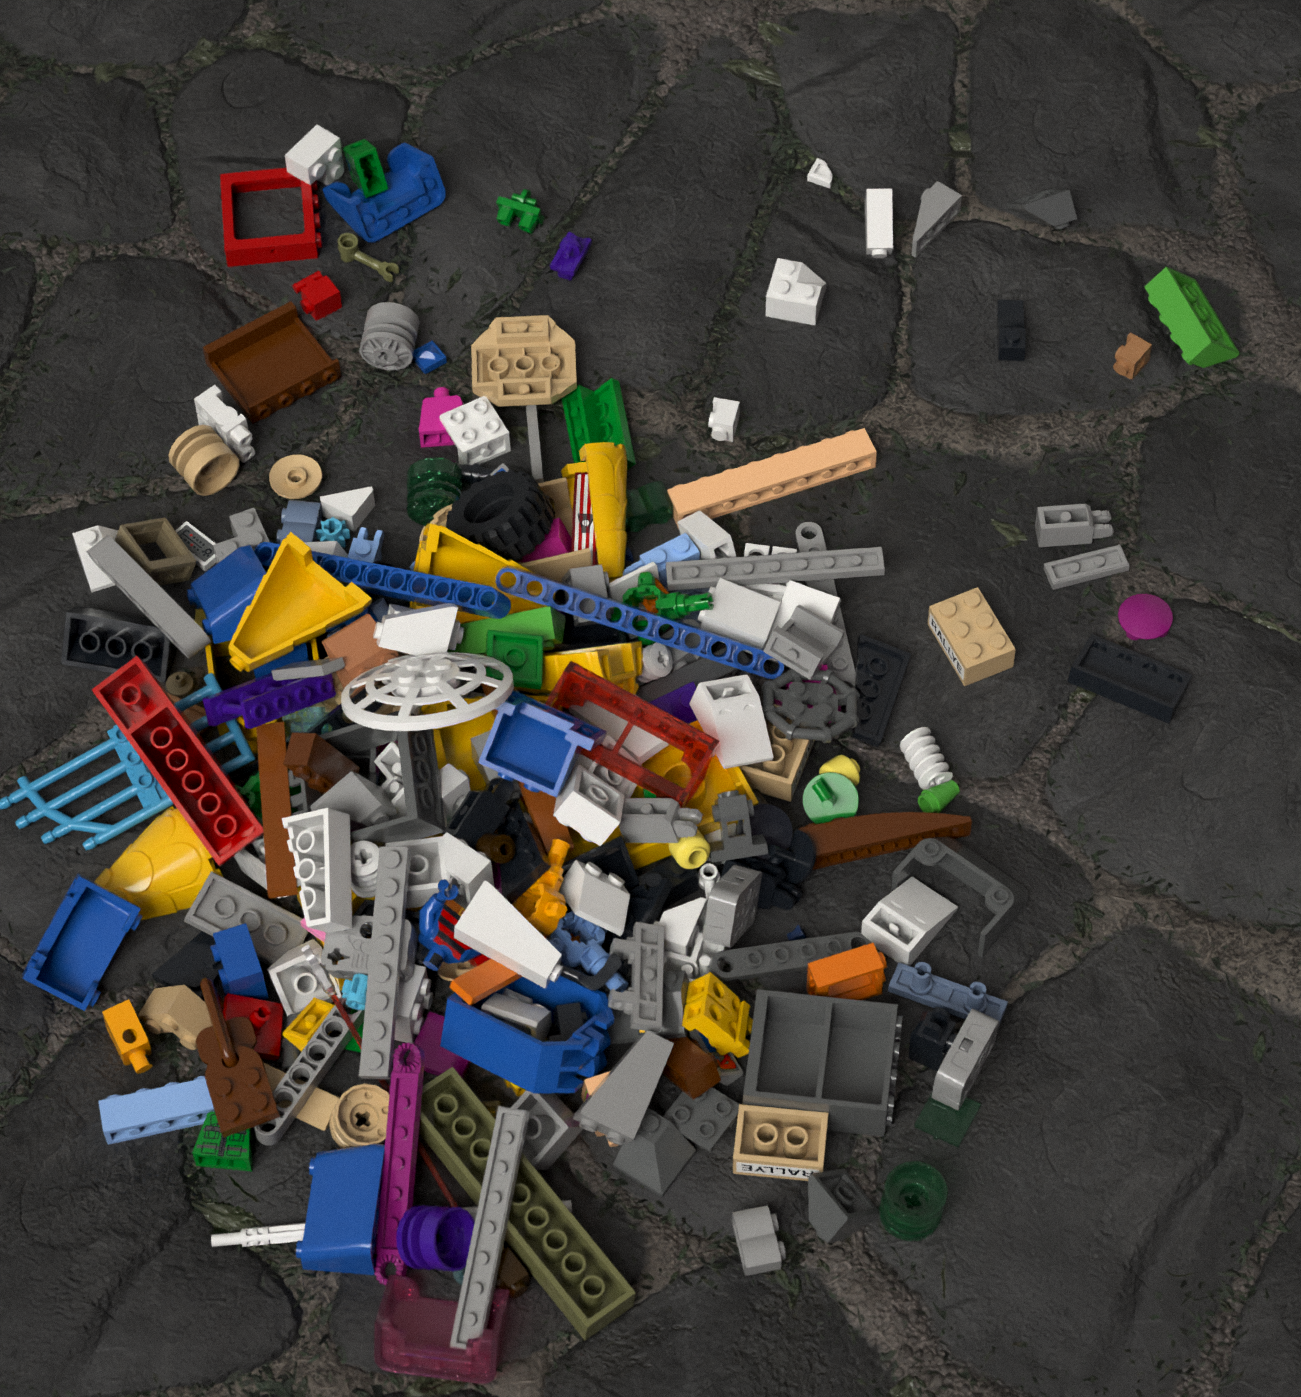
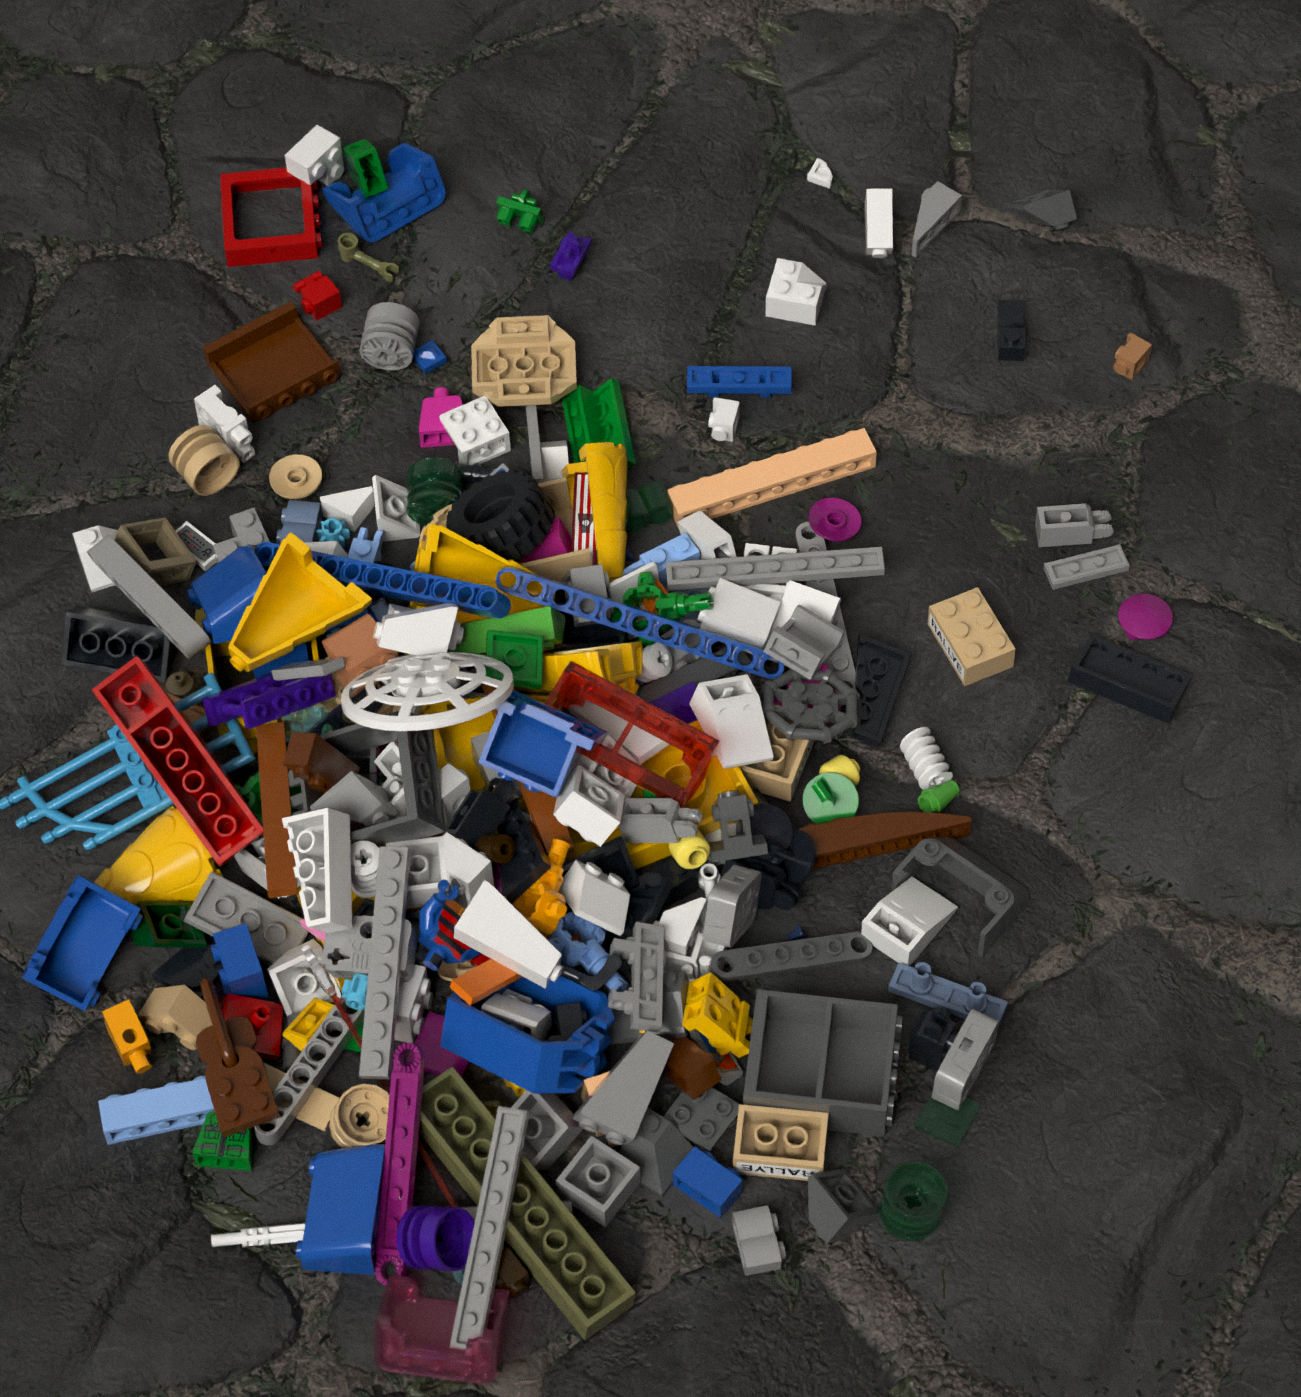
orange window [807,943,887,1000] -> none
bright green slope [1145,267,1240,368] -> none
none -> dark green slope [129,901,207,948]
none -> white slope [372,475,420,542]
none -> white slope [540,440,569,482]
none -> light grey brick [556,1136,641,1227]
none -> blue brick [673,1146,742,1219]
none -> blue hinge [687,366,792,398]
none -> magenta dish [808,498,861,541]

